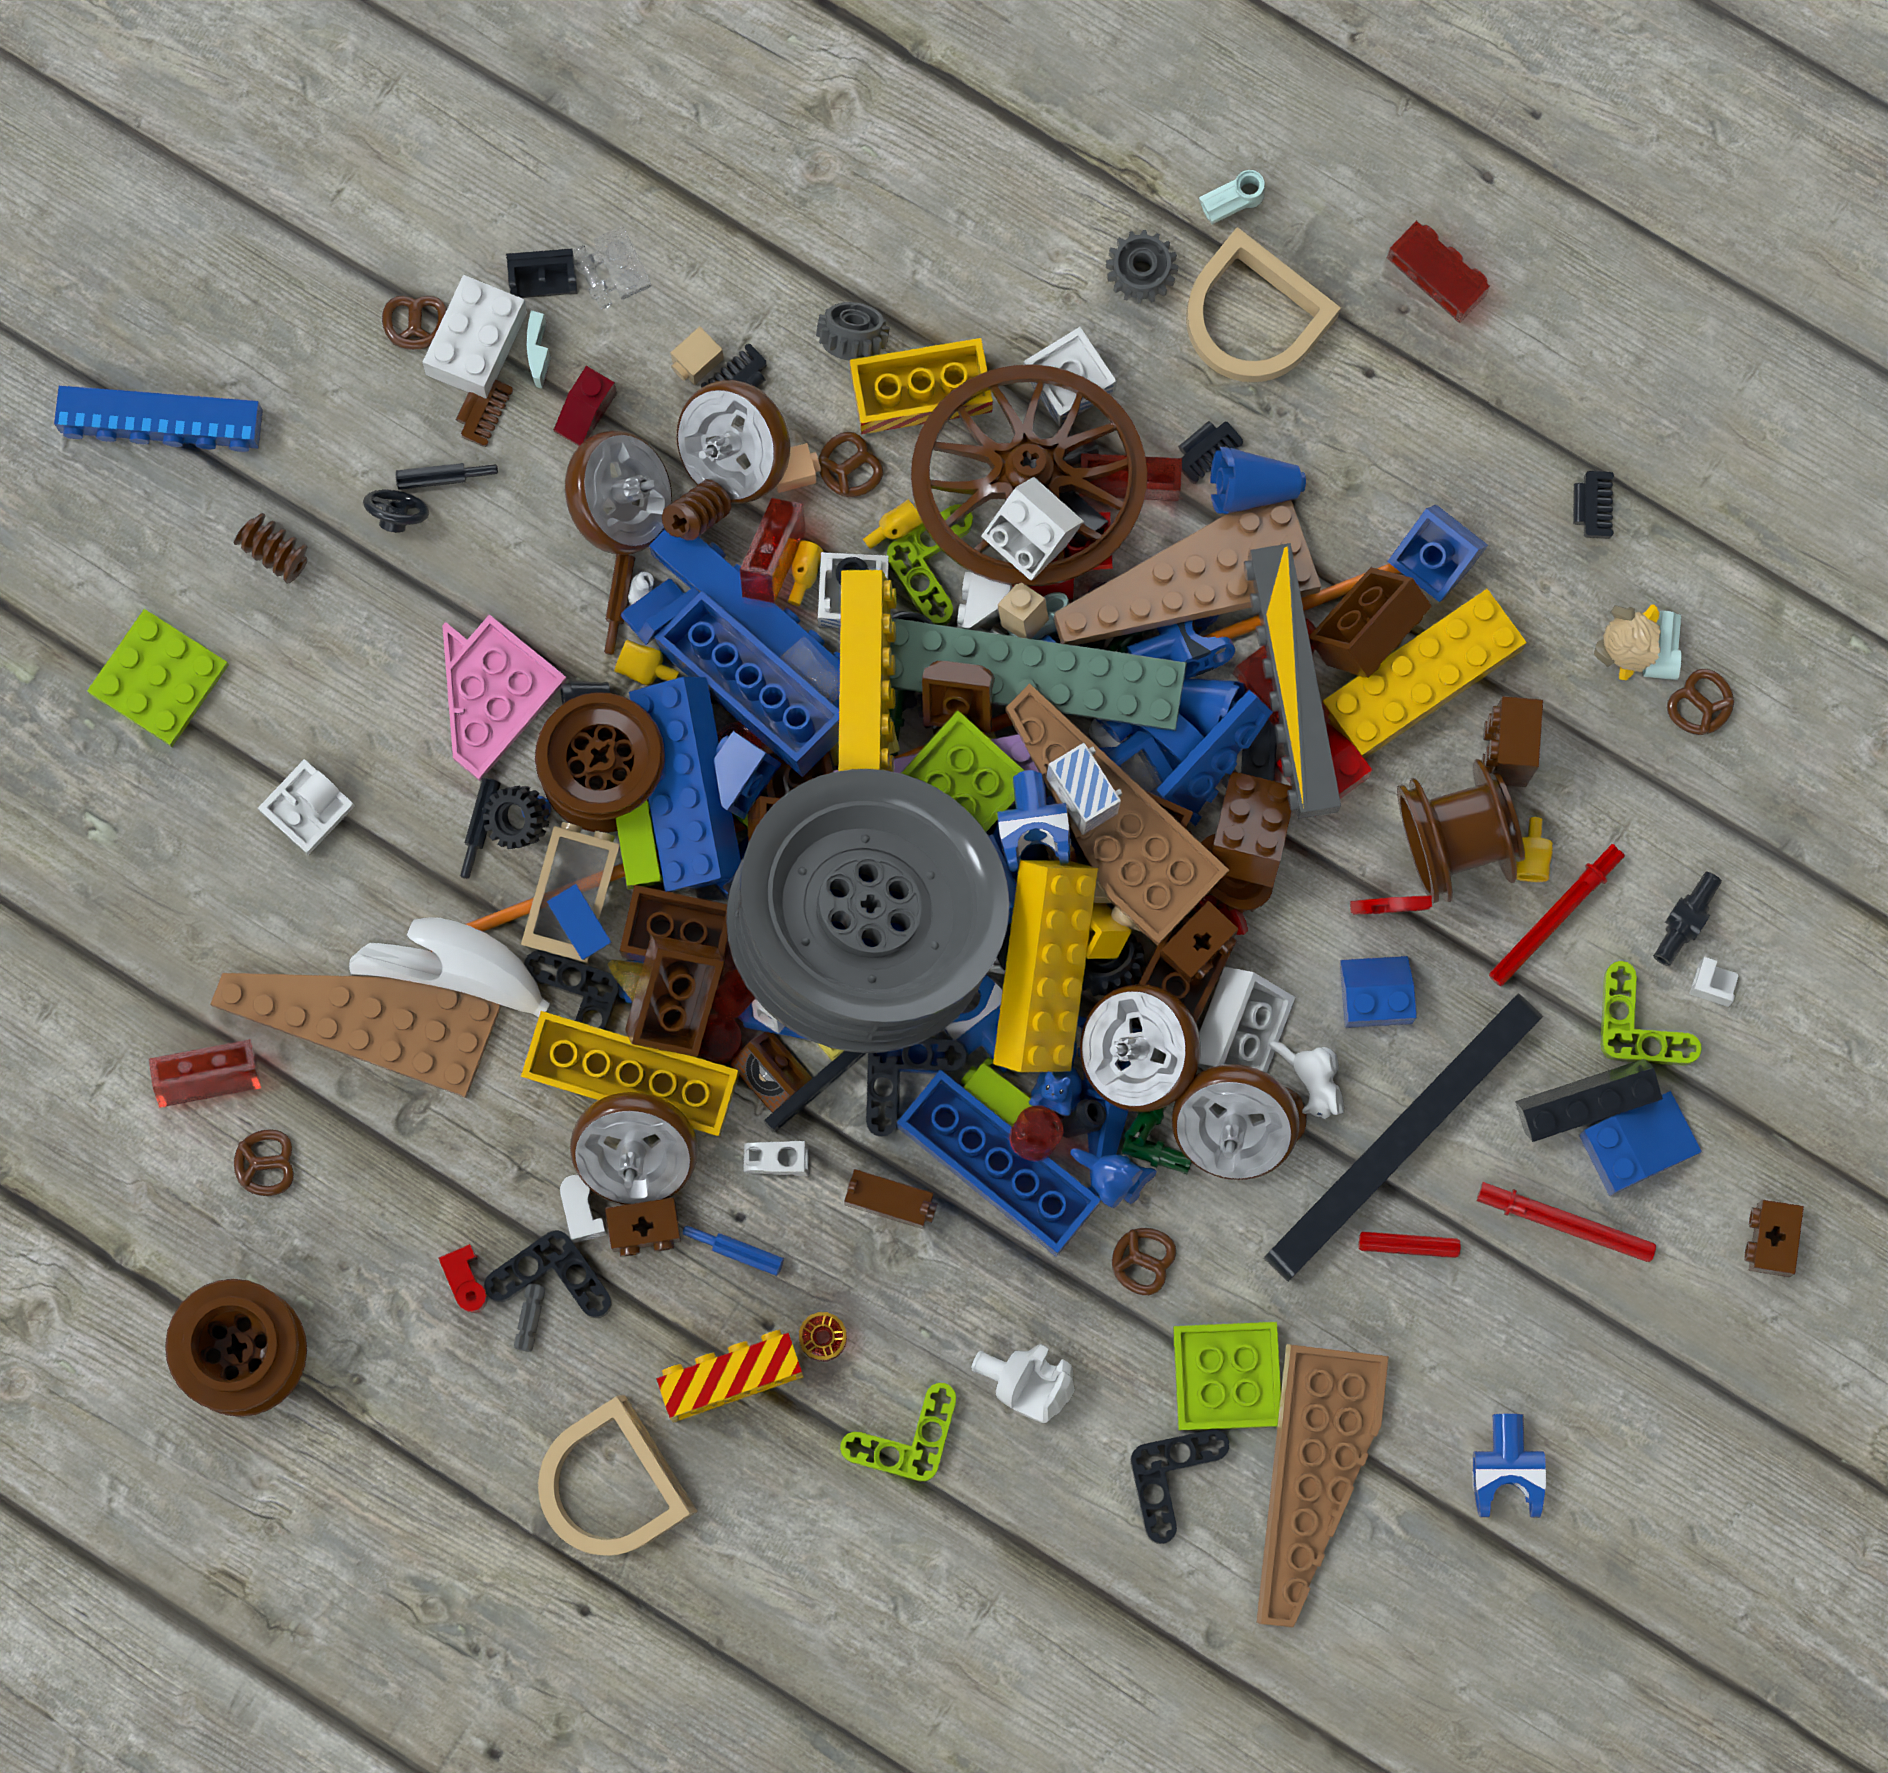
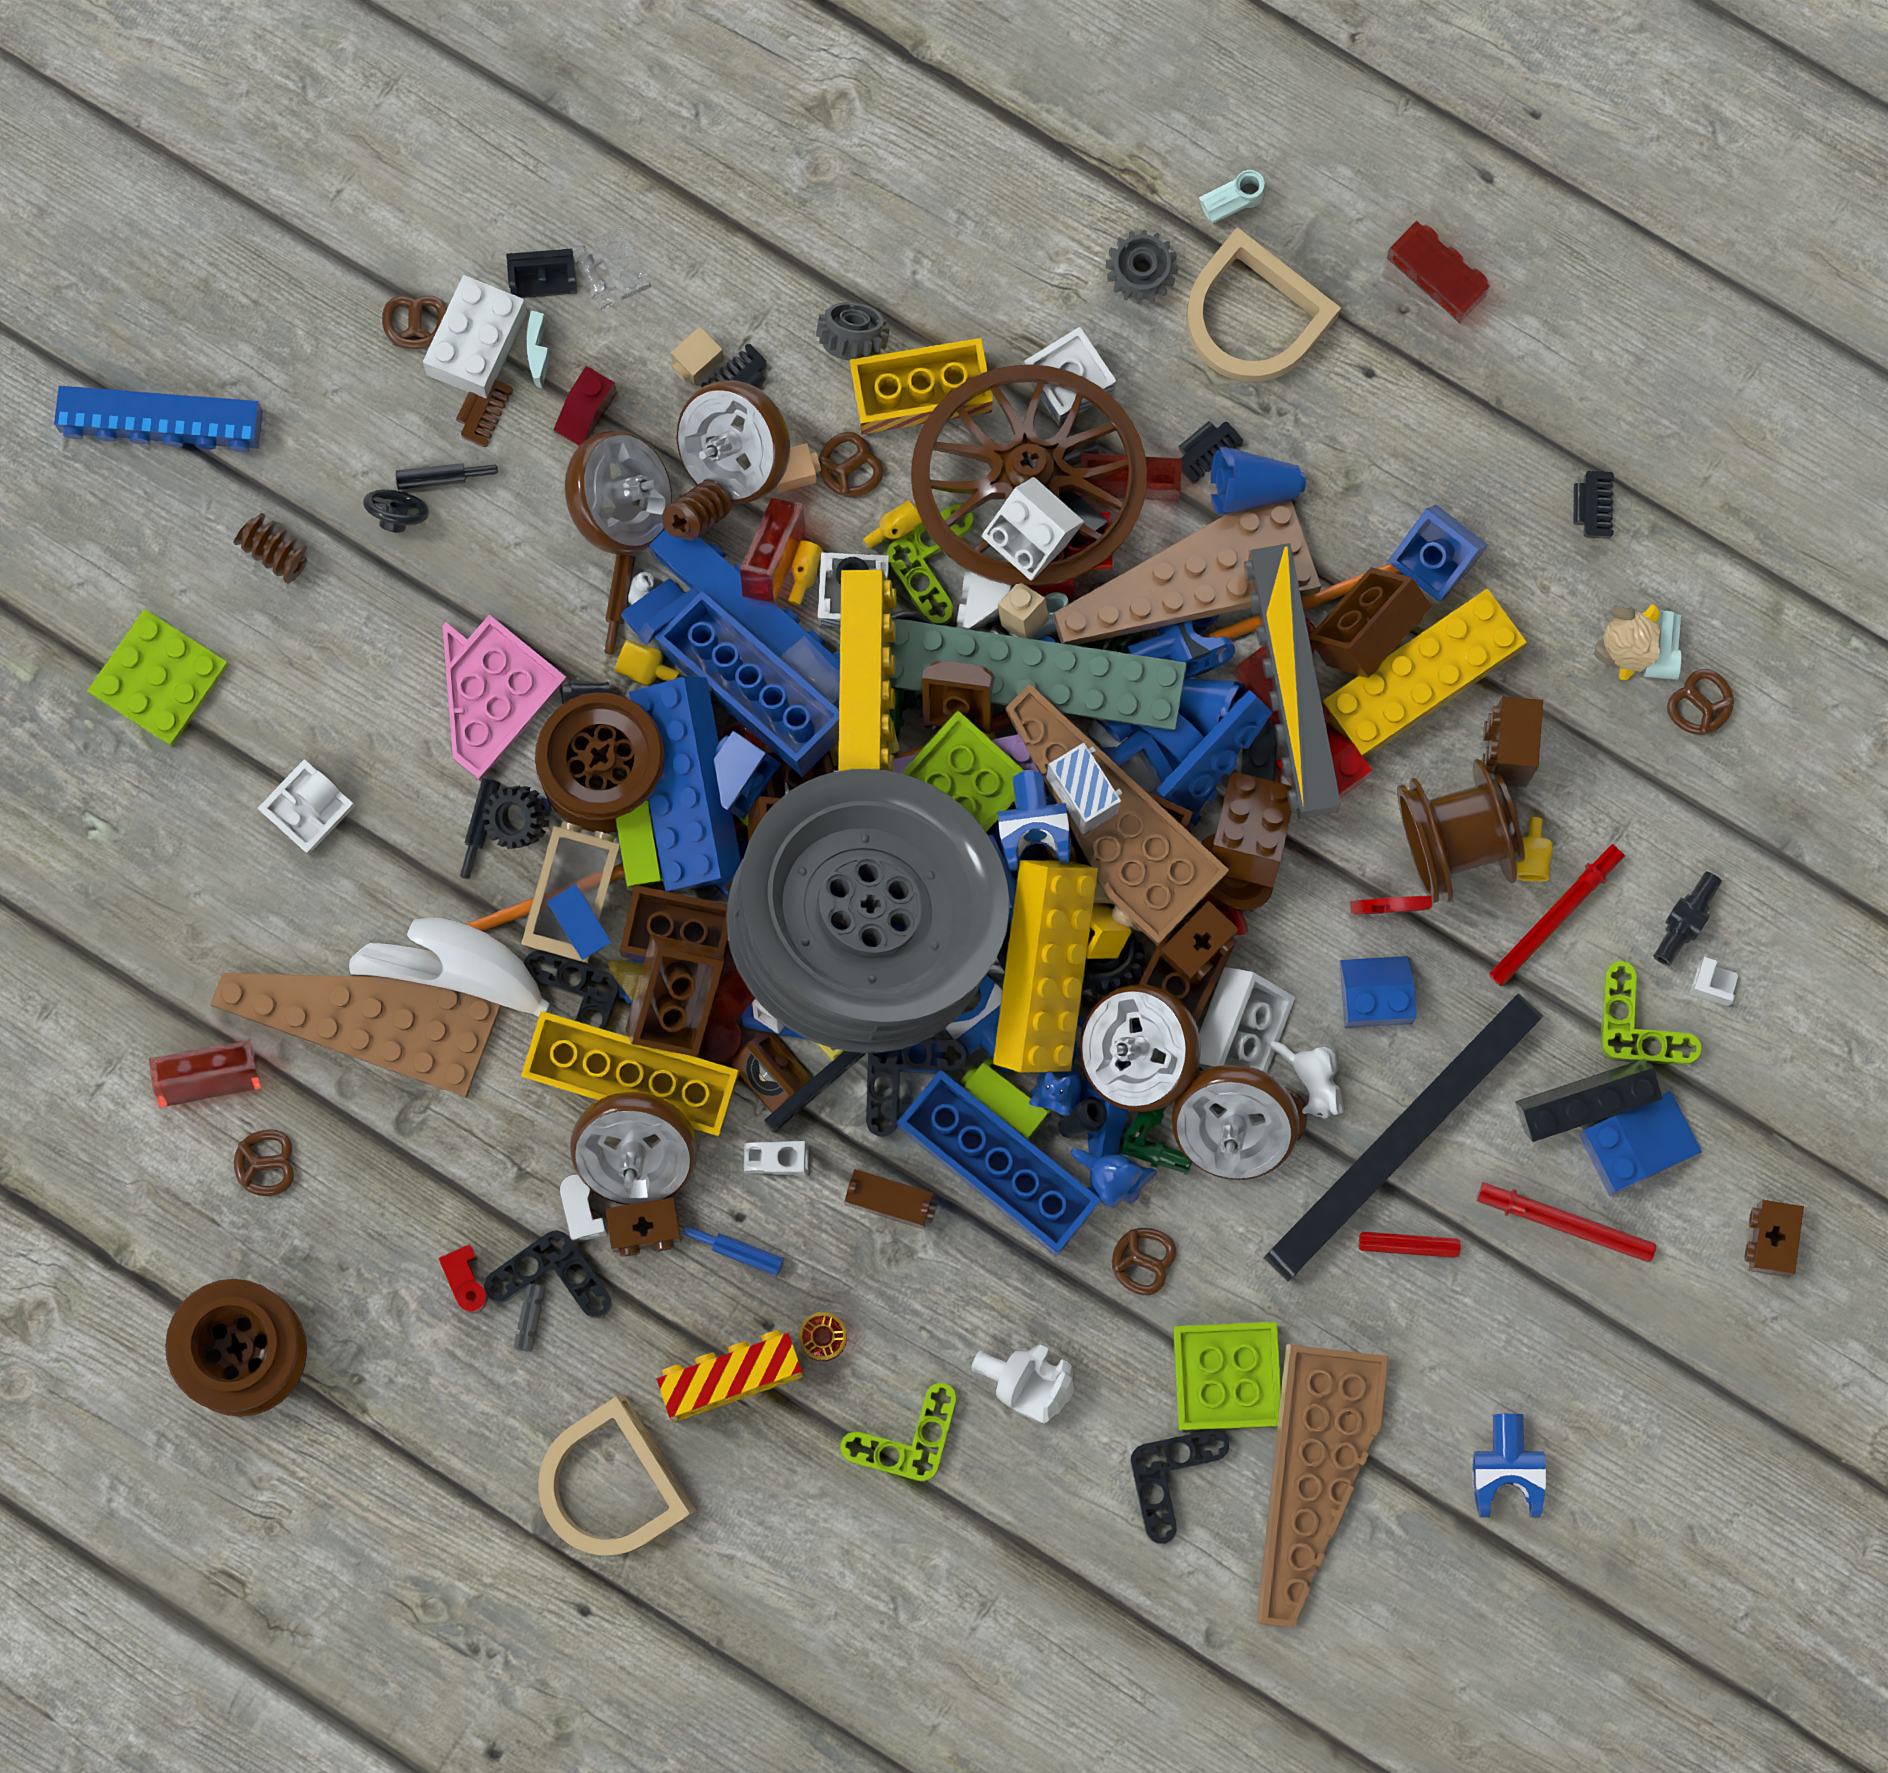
clear red wheel [1009,1106,1063,1161] -> none

